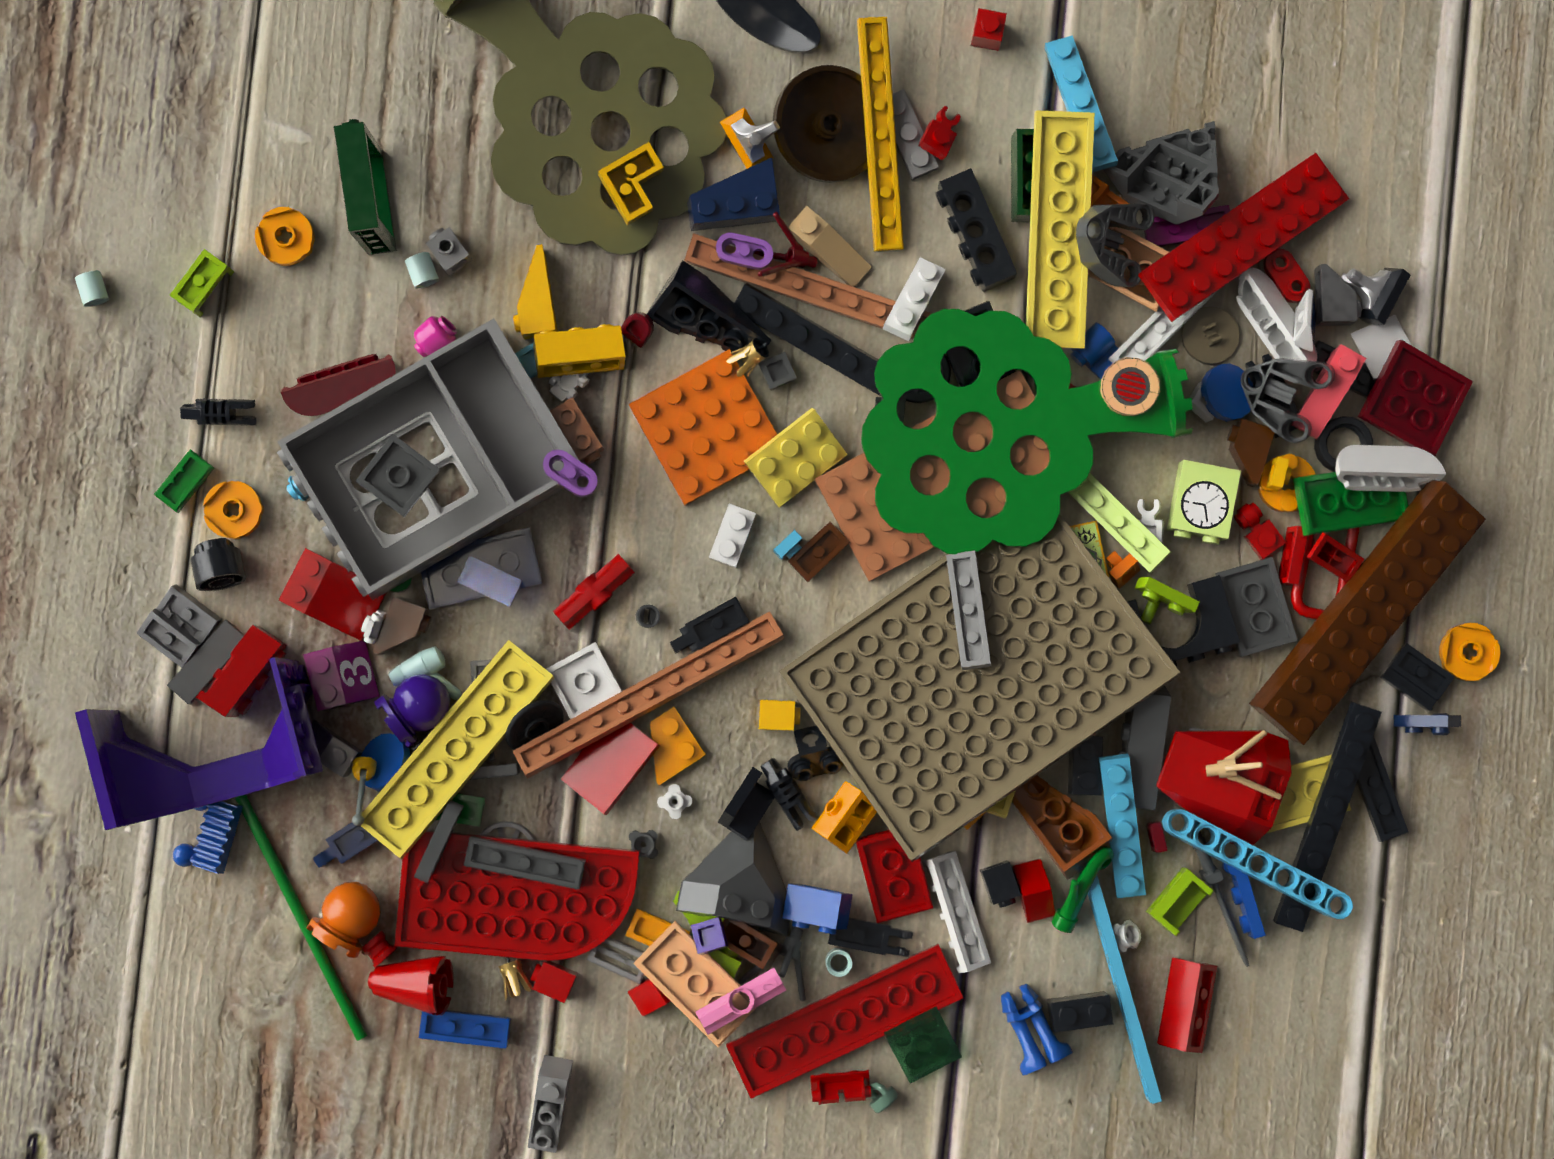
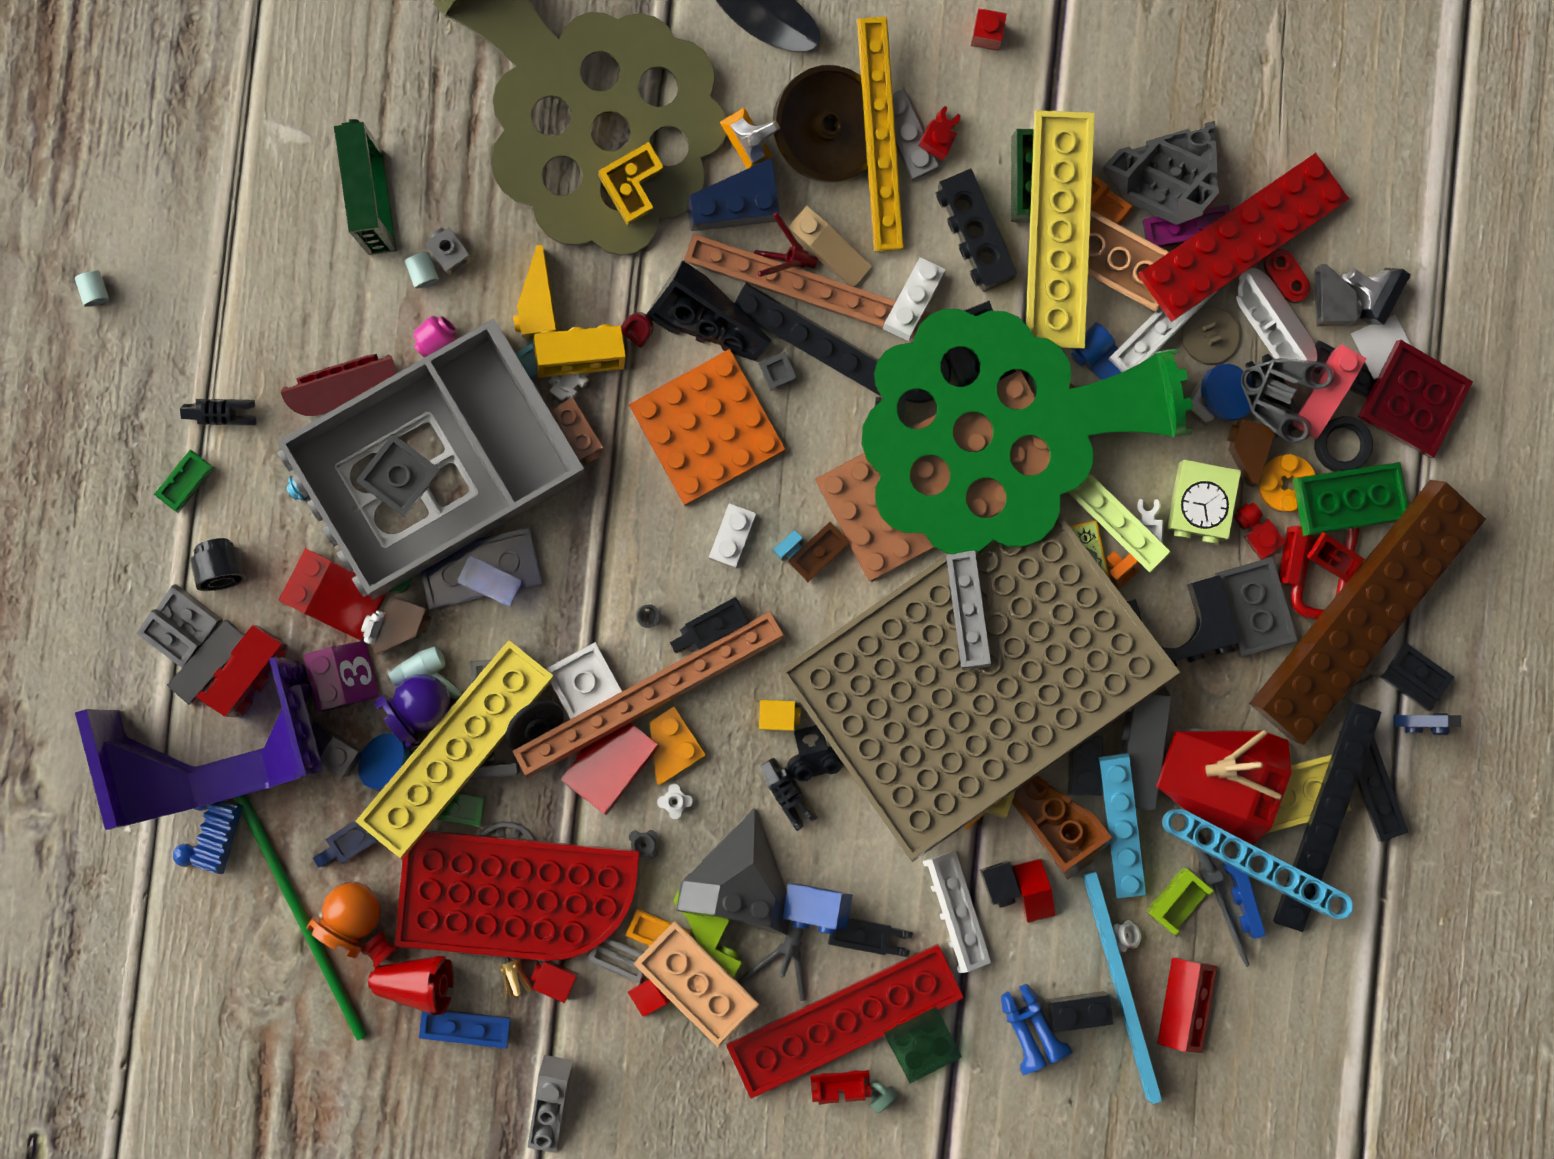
lime panel [170,249,234,317] -> none
light orange plate [203,481,264,539] -> none
light orange plate [255,207,315,266] -> none
hinge [352,757,377,826] -> none
dark grey beam [414,800,464,884] -> none
dark grey tile [464,836,586,889] -> none
medium lavender plate [543,450,598,497] -> none
red piece [553,554,635,630] -> none
plate [691,917,728,955] -> none
bright pink piece [696,968,786,1035] -> none
medium lavender plate [716,232,773,270] -> none
black panel [718,767,775,840] -> none
reddish brown slope [722,919,783,971] -> none
pearl gold piece [727,338,769,377] -> none
light yellow plate [744,408,848,508] -> none
light orange brick [811,781,877,854] -> none
light aqua beam [825,948,852,977] -> none
red tile [856,830,933,923] -> none
medium azure plate [1045,35,1118,173] -> none
green plant [1051,847,1114,933] -> none
dark grey connector [1076,204,1154,287] -> none
tile [1100,357,1160,416] -> none
lime plate [1135,577,1200,625] -> none
dark red tile [1146,821,1168,853] -> none
yellow plate [1266,457,1292,491] -> none
white slope [1293,289,1316,352] -> none
white brick [1335,445,1446,492] -> none
light orange plate [1439,623,1501,681] -> none

